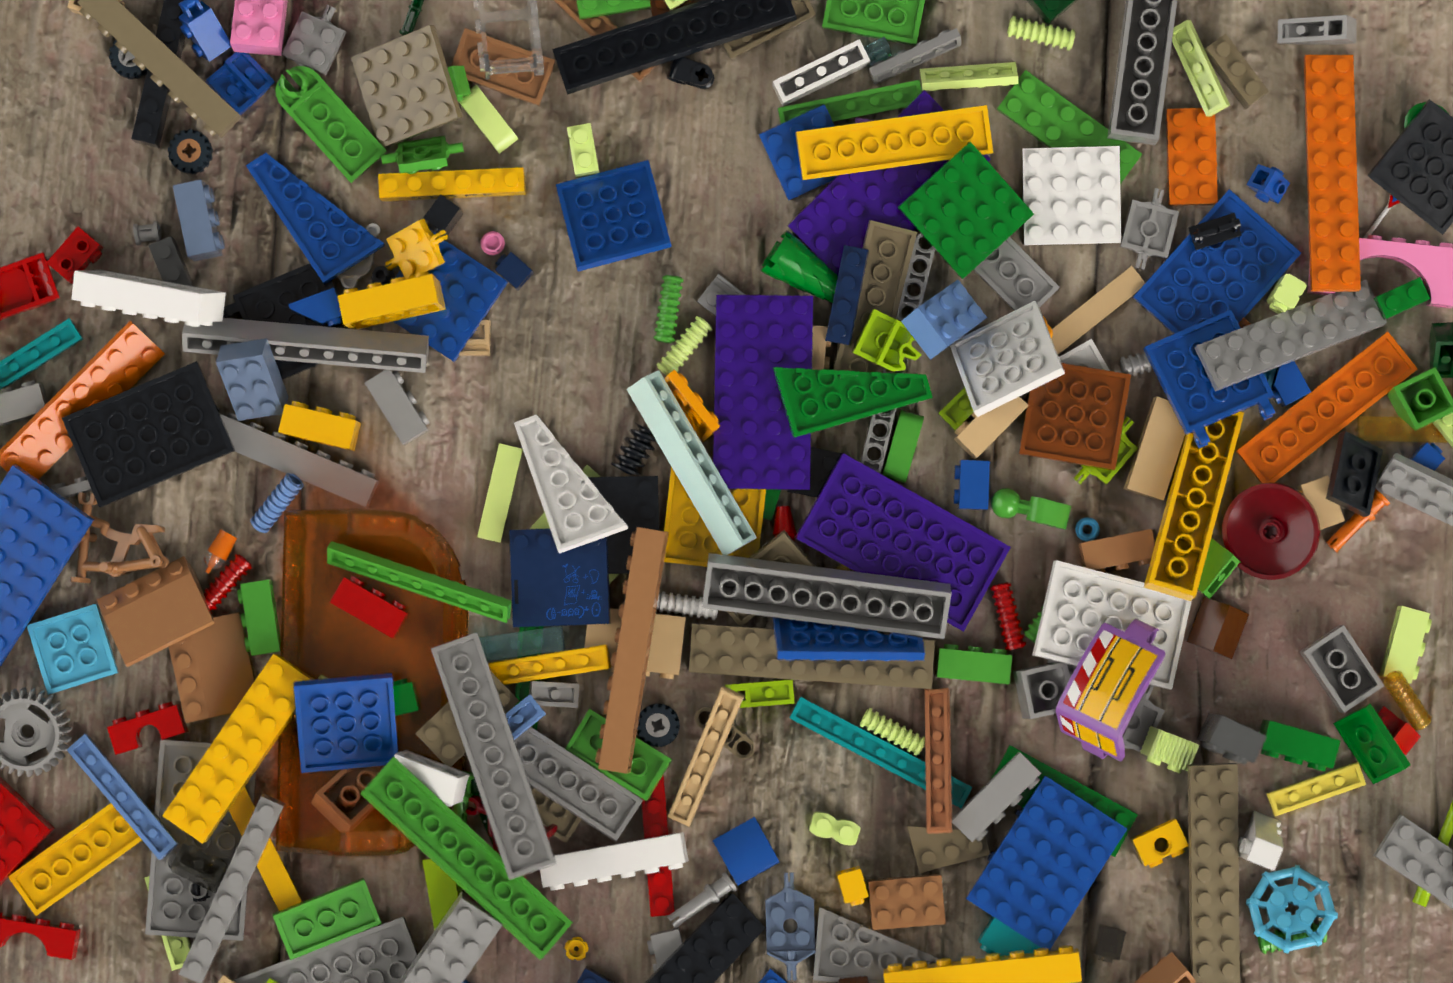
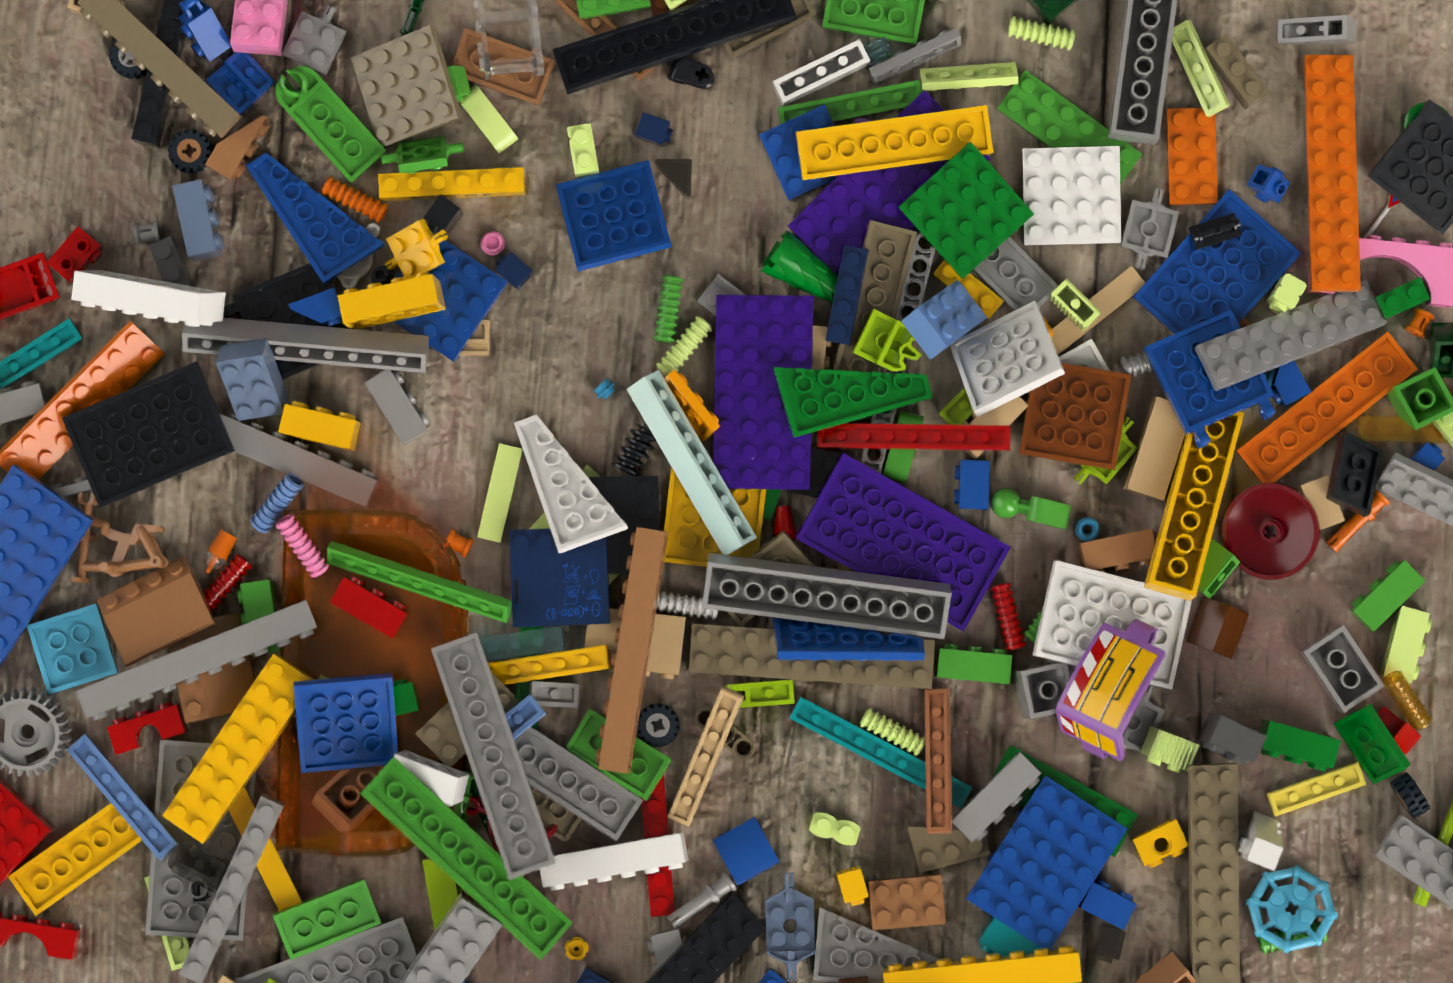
none -> light grey brick [76,600,317,721]
none -> medium nougat slope [205,115,270,182]
none -> bright pink piece [275,514,329,578]
none -> orange piece [321,176,388,223]
none -> orange bush [443,528,474,558]
none -> dark azure plate [593,378,615,400]
none -> dark blue brick [635,112,673,148]
none -> clear smoke slope [654,159,692,199]
none -> red plate [817,423,1011,451]
none -> yellow plate [933,260,1004,320]
none -> yellowish green brick [1050,279,1101,332]
none -> blue brick [1078,879,1137,930]
none -> bright green brick [1349,560,1425,632]
none -> black wheel [1390,772,1431,819]
none -> orange bush [1405,307,1435,339]

